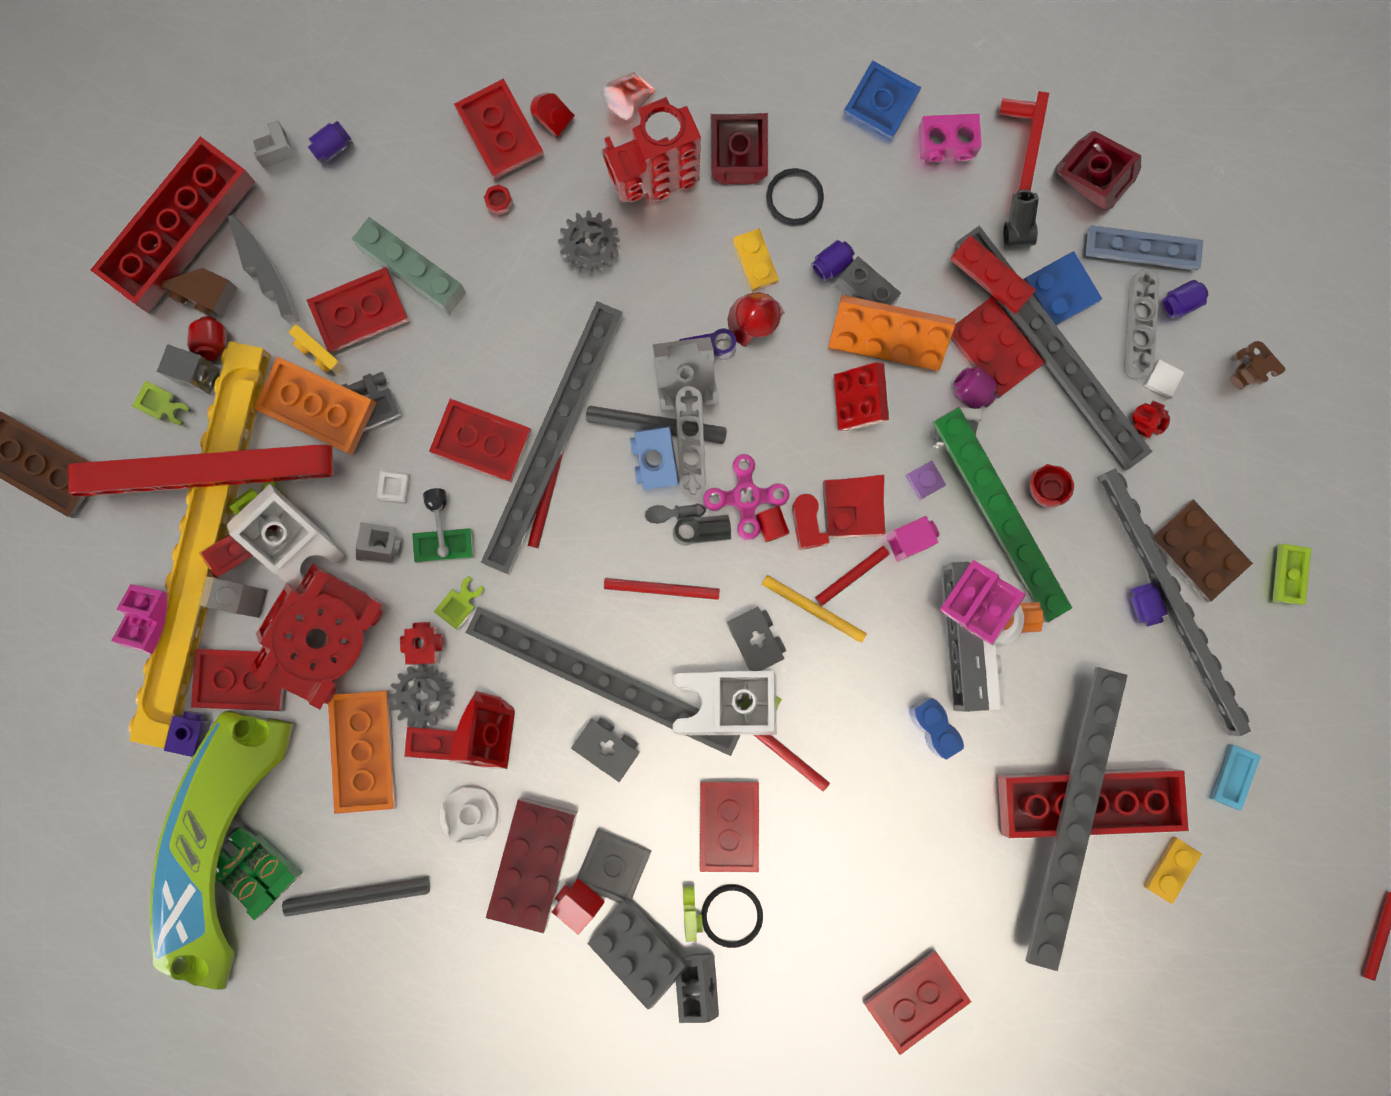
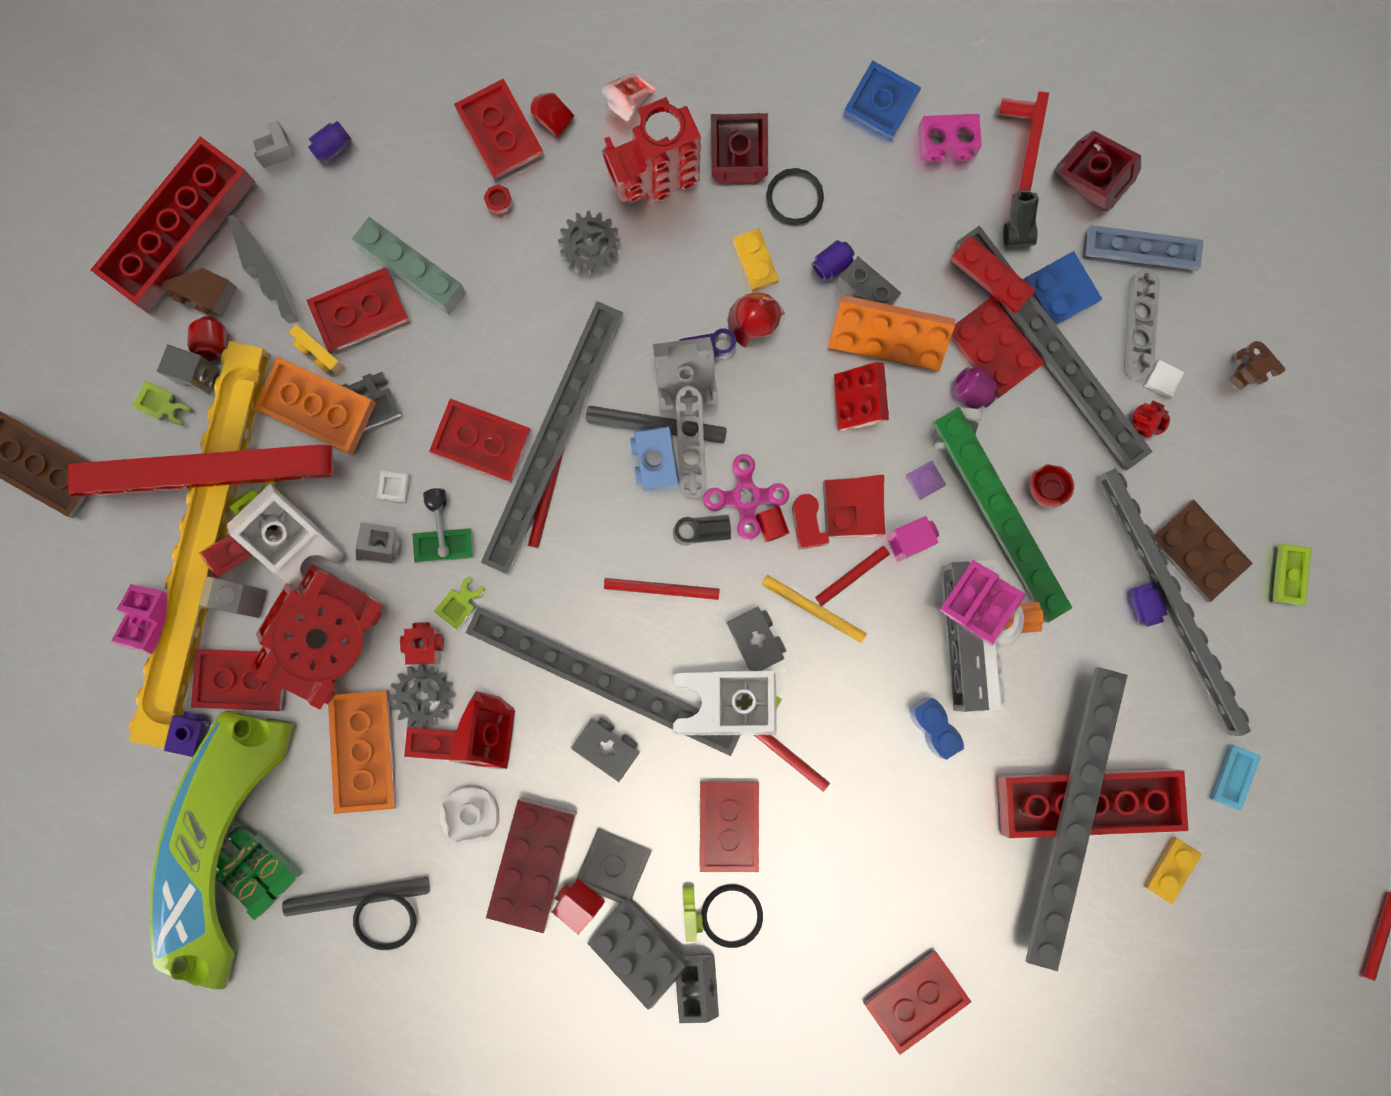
dark grey piece [645,503,706,524] -> none
dark purple brick [1162,280,1209,318] -> none
none -> black tyre [353,892,416,950]

